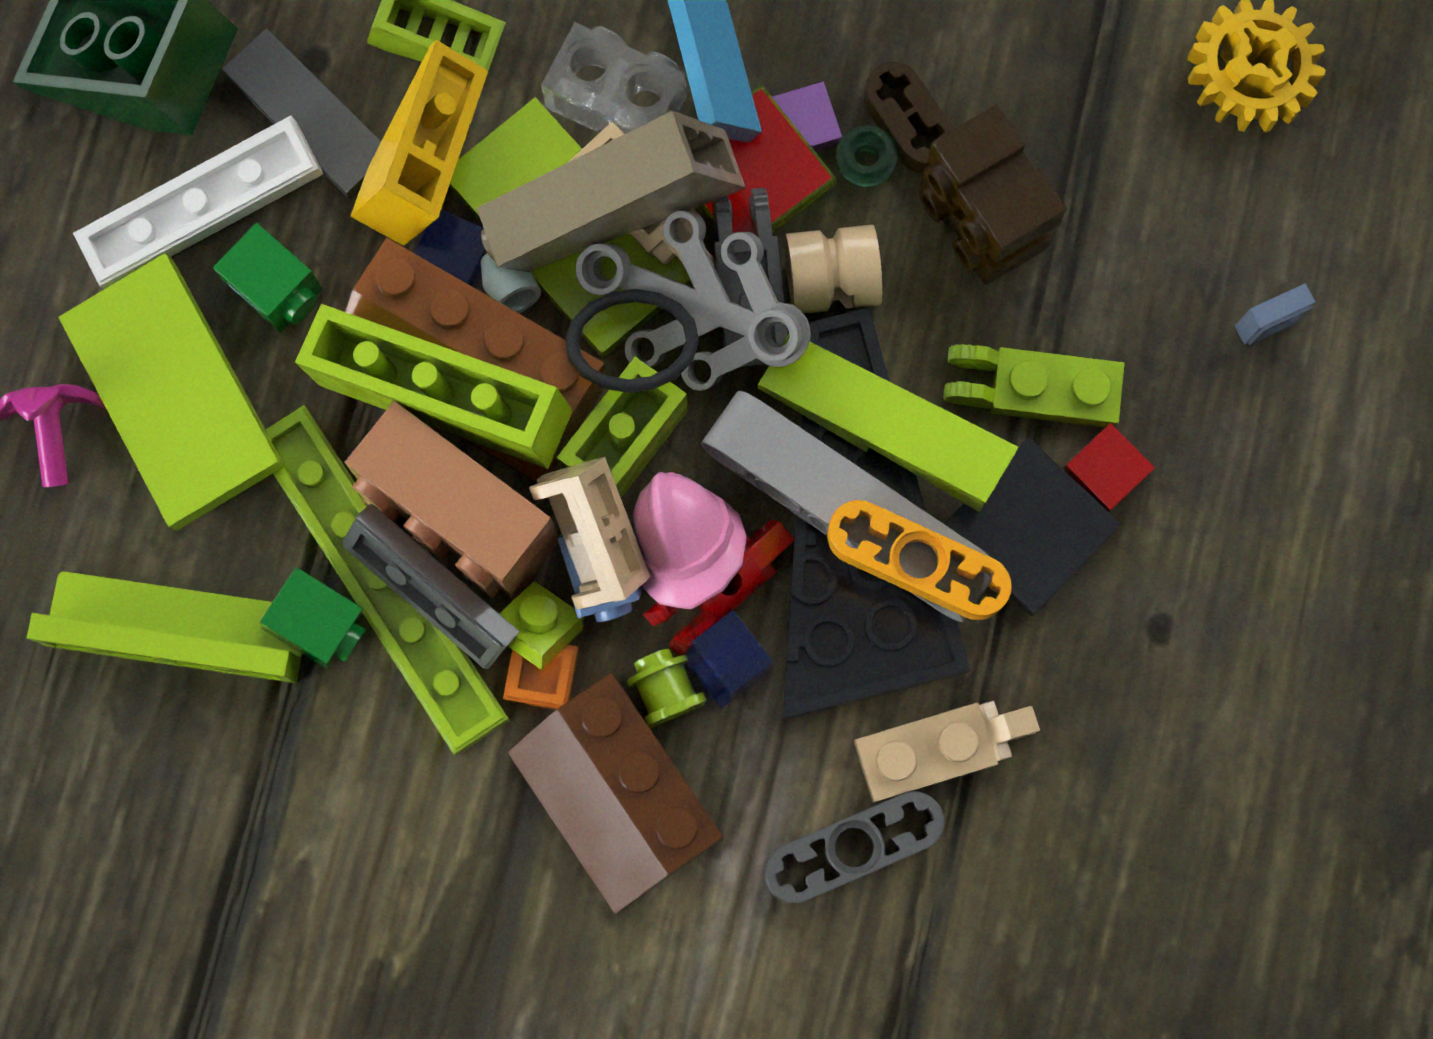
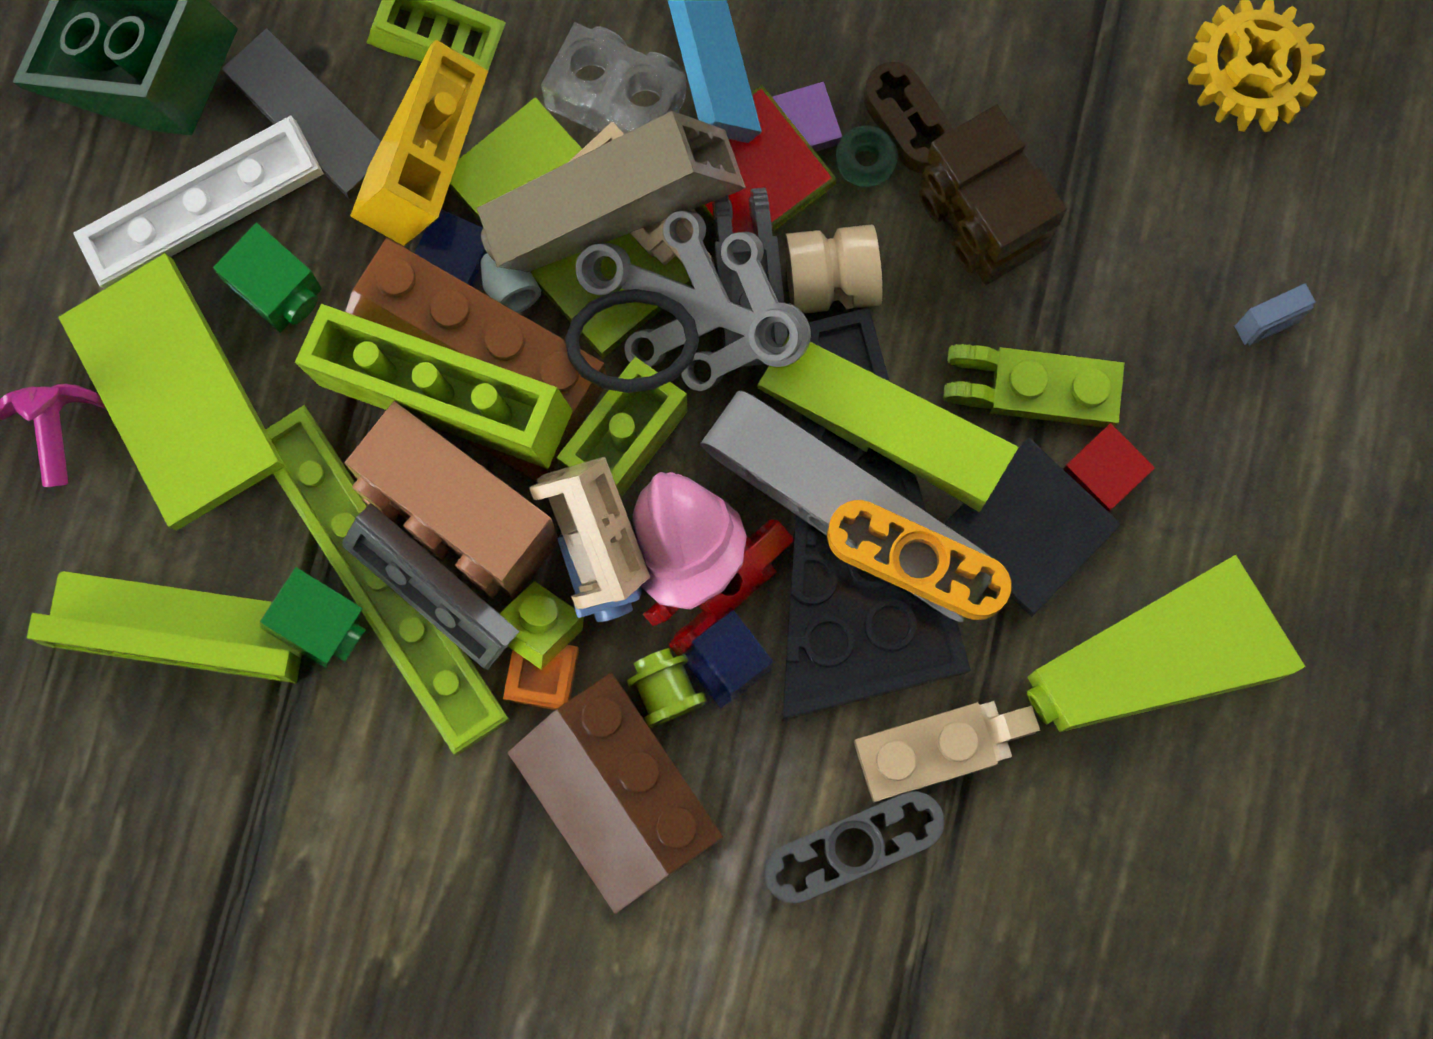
none -> lime slope [1027,555,1306,732]

